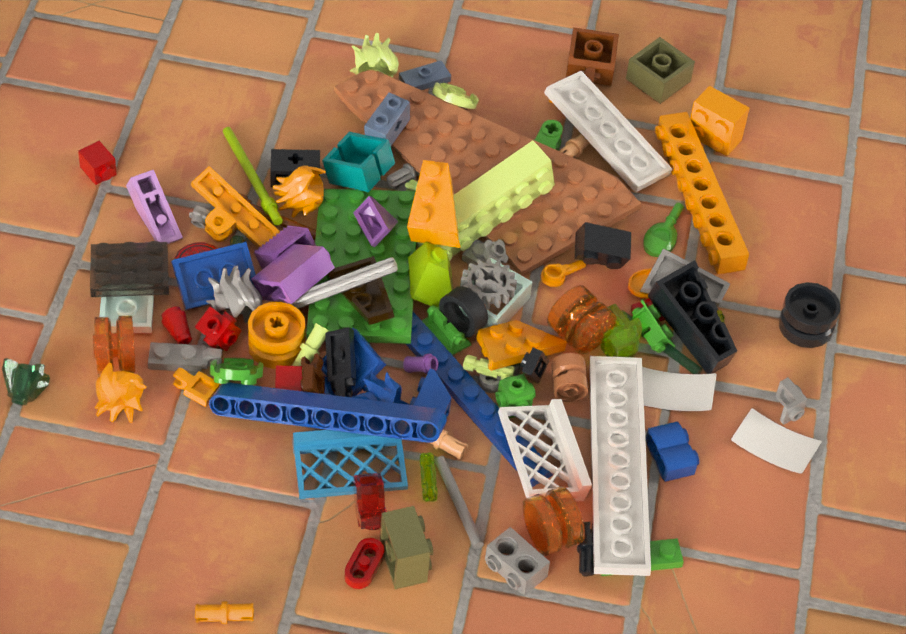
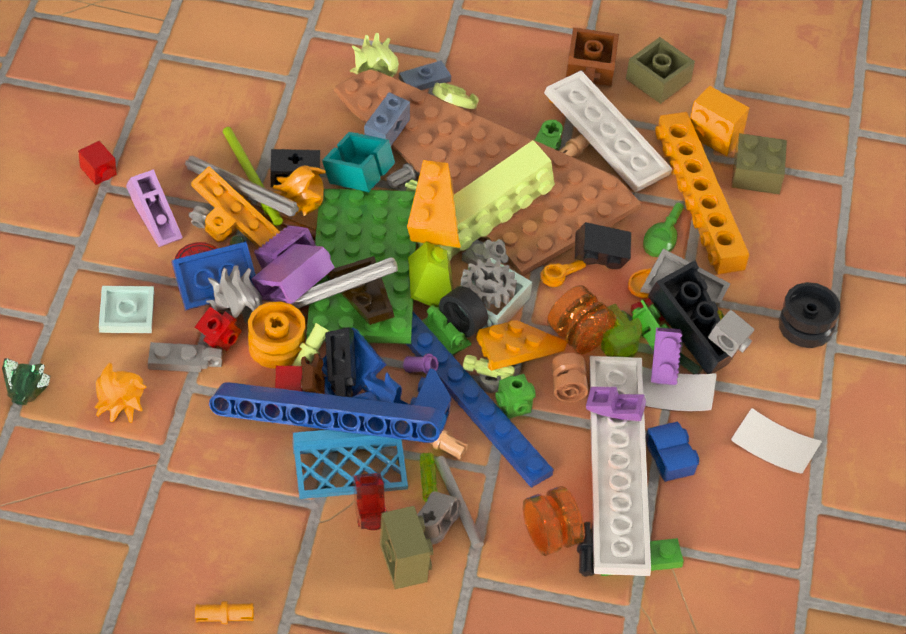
clear smoke plate [90,241,169,297] -> none
clear orange wheel [93,315,136,375] -> none
red cone [161,306,192,344] -> none
light orange plate [173,367,221,407] -> none
bright green plate [210,358,263,385] -> none
red plate [344,538,384,589] -> none
medium lavender slope [353,196,399,247] -> none
light grey brick [485,527,550,596] -> none
white fence [498,399,592,502] -> none
black plate [521,347,549,384] -> none
light grey bracket [776,378,808,425] -> none
none -> light grey axle [185,156,299,216]
none -> light grey piece [417,491,462,545]
none -> medium lavender slope [586,387,646,421]
none -> medium lavender brick [651,327,682,385]
none -> light grey brick [708,309,755,357]
none -> olive brick [732,133,787,194]

